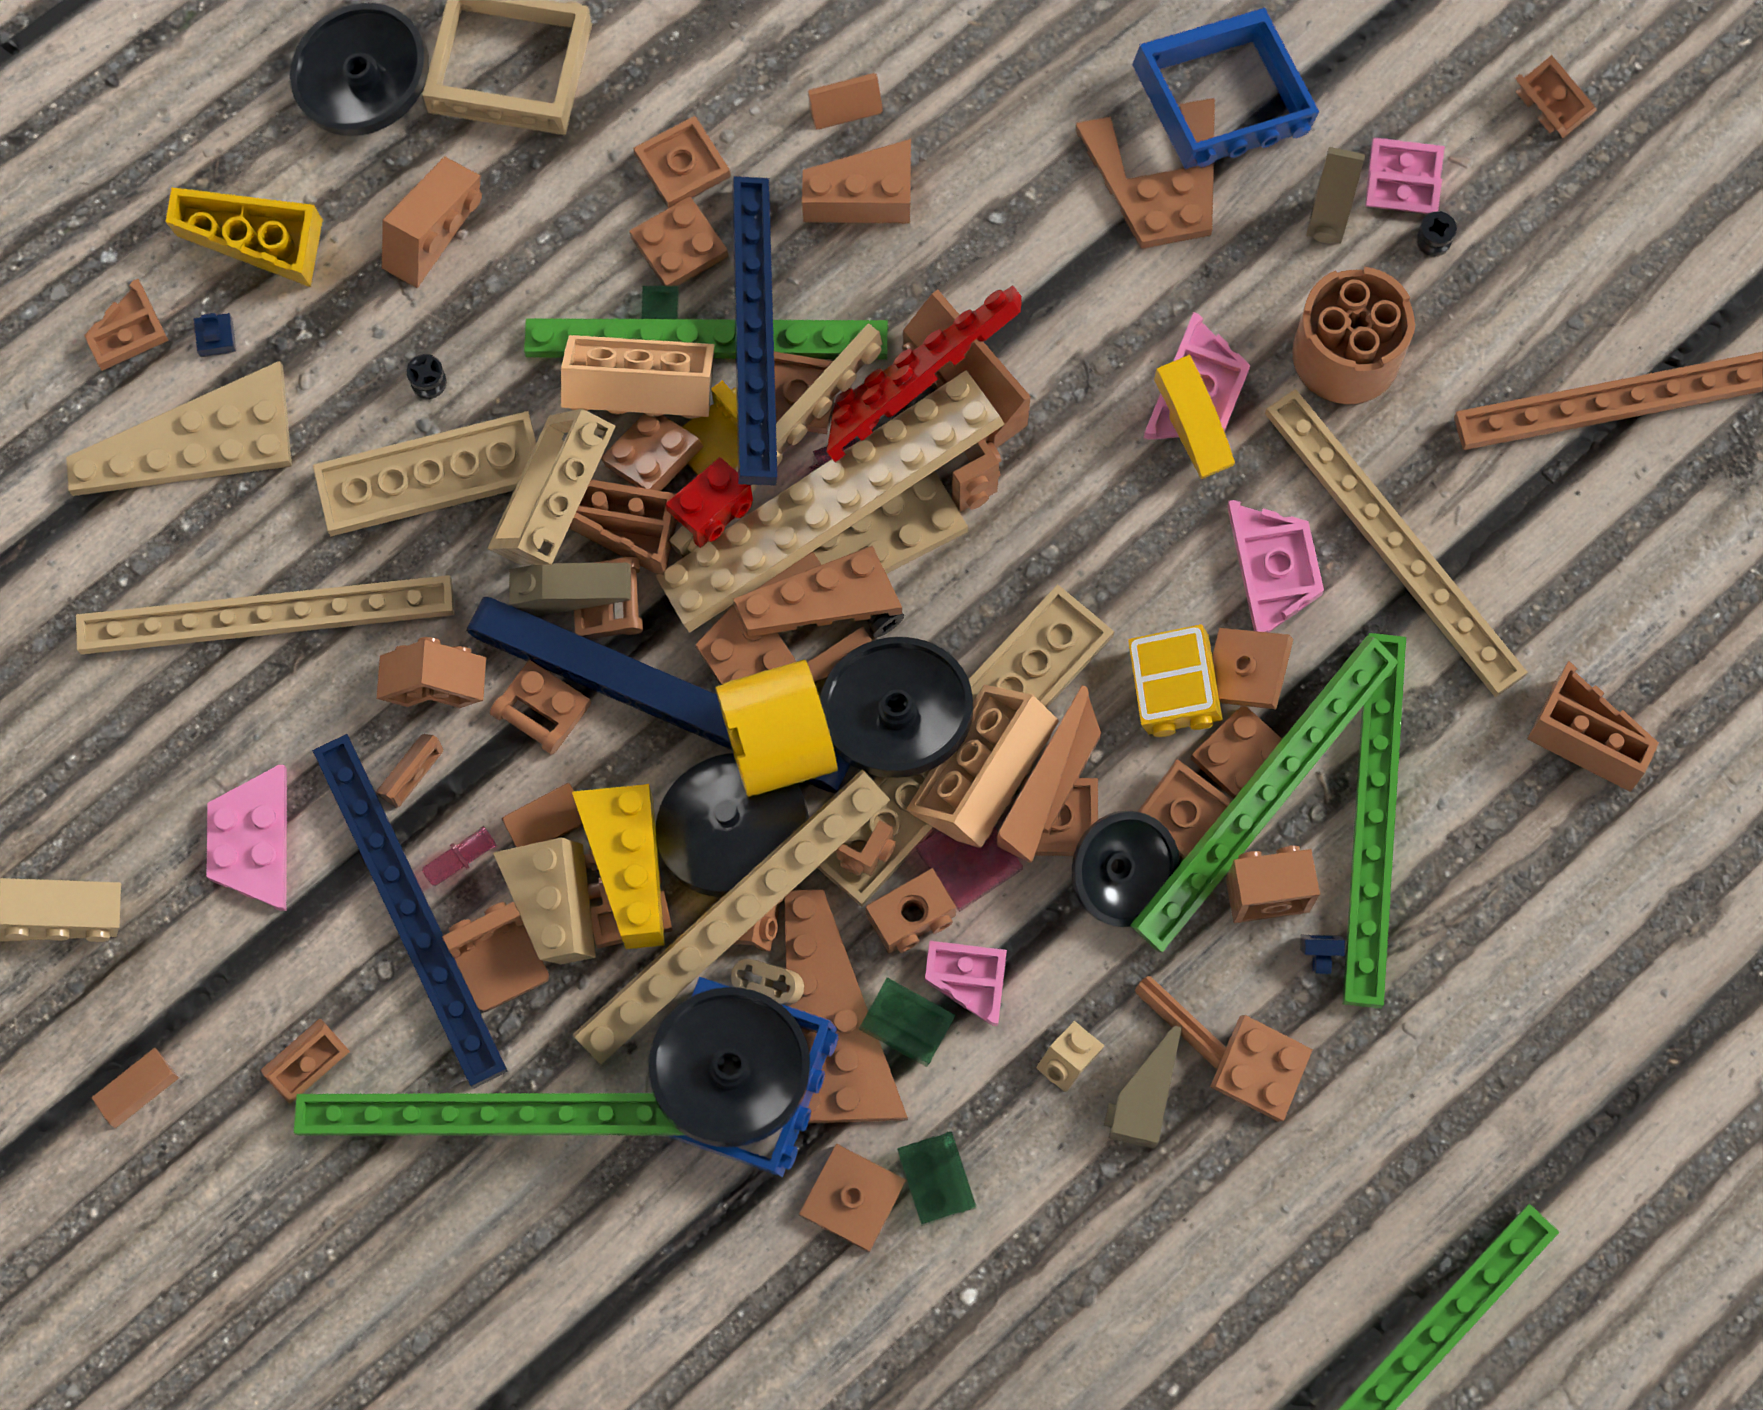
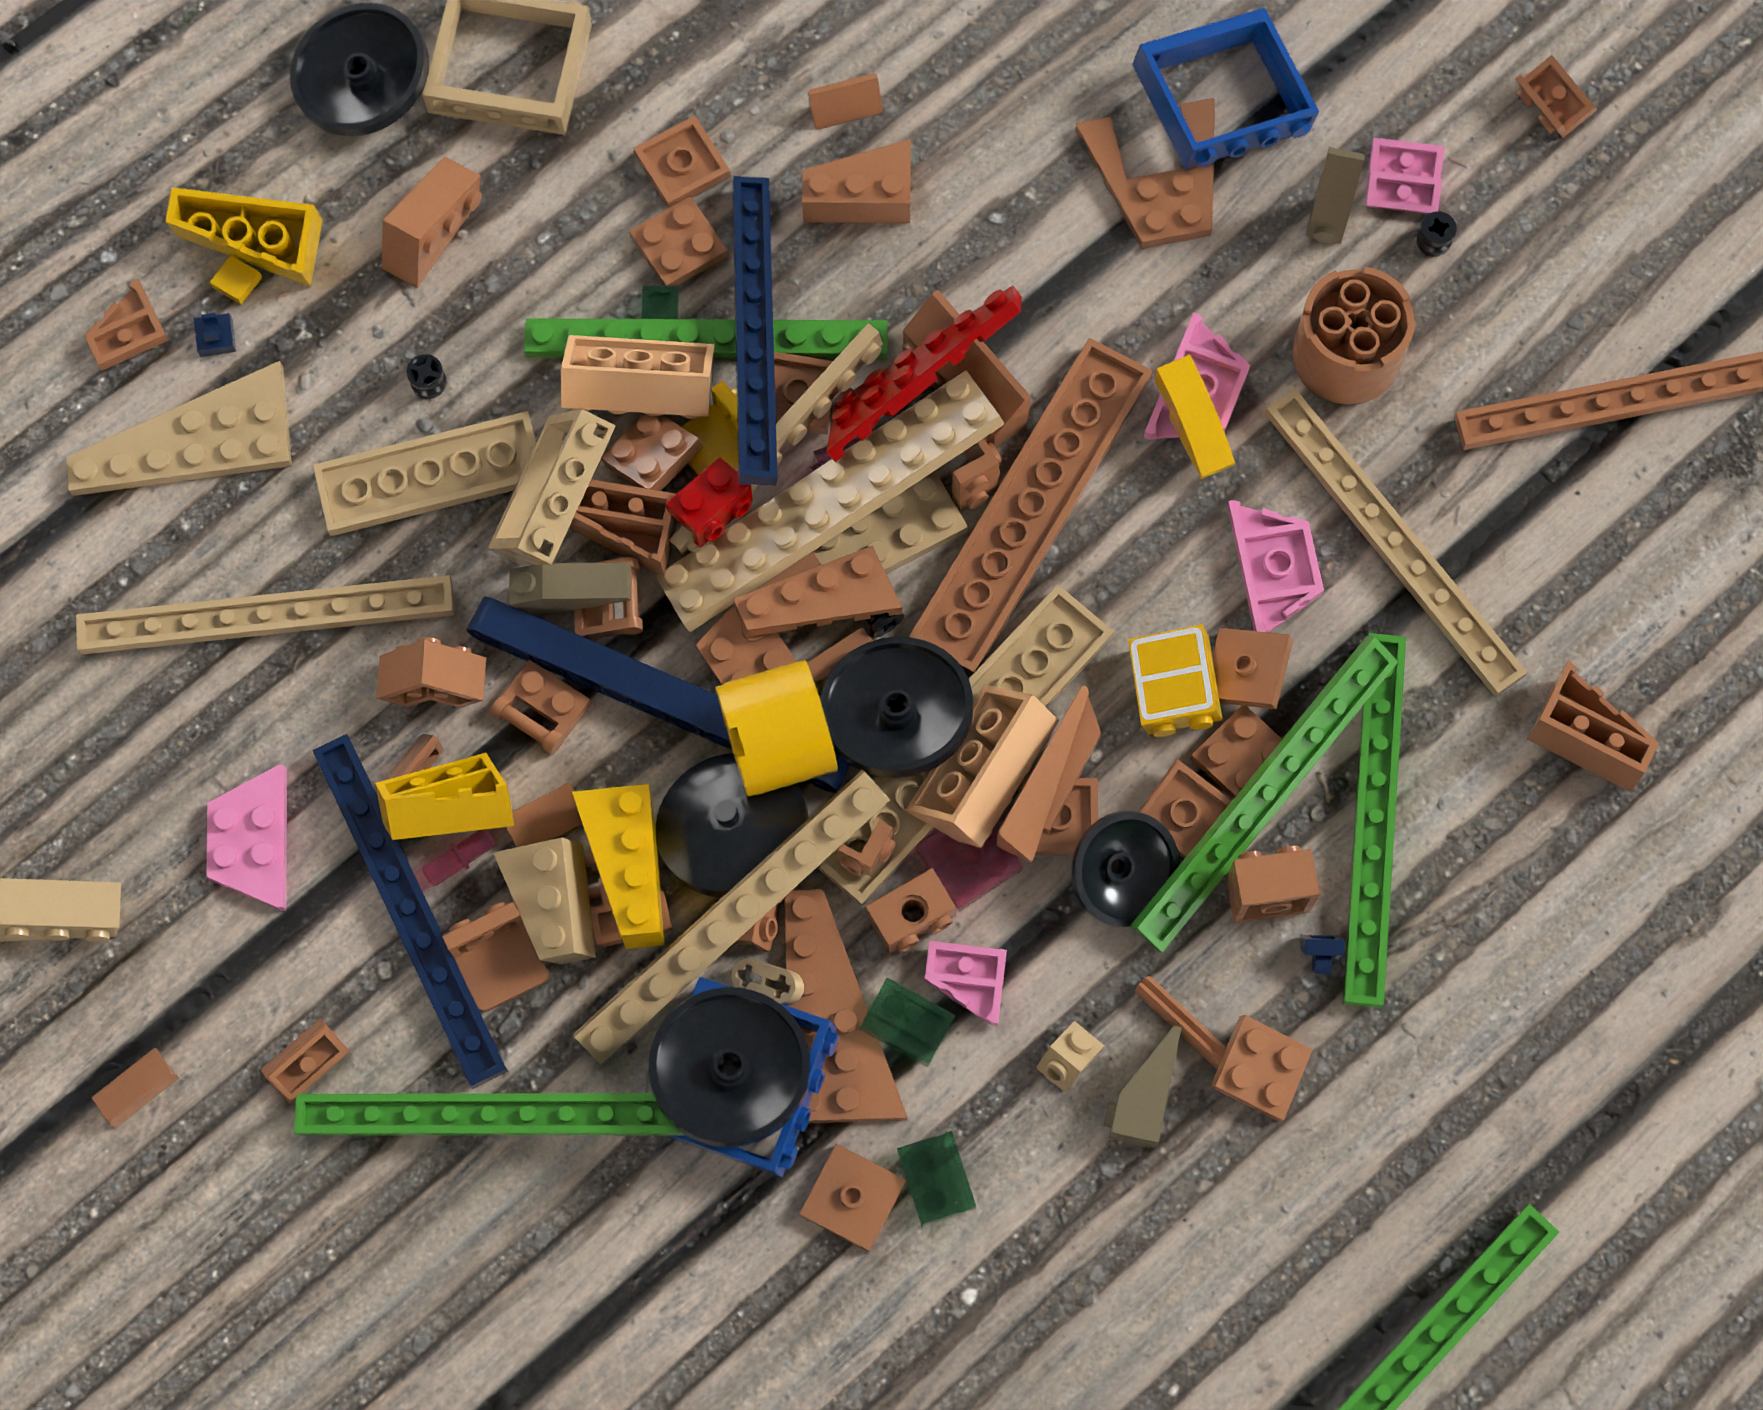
none -> yellow tile [210,255,262,305]
none -> yellow wedge [375,753,515,840]
none -> nougat plate [909,338,1153,676]

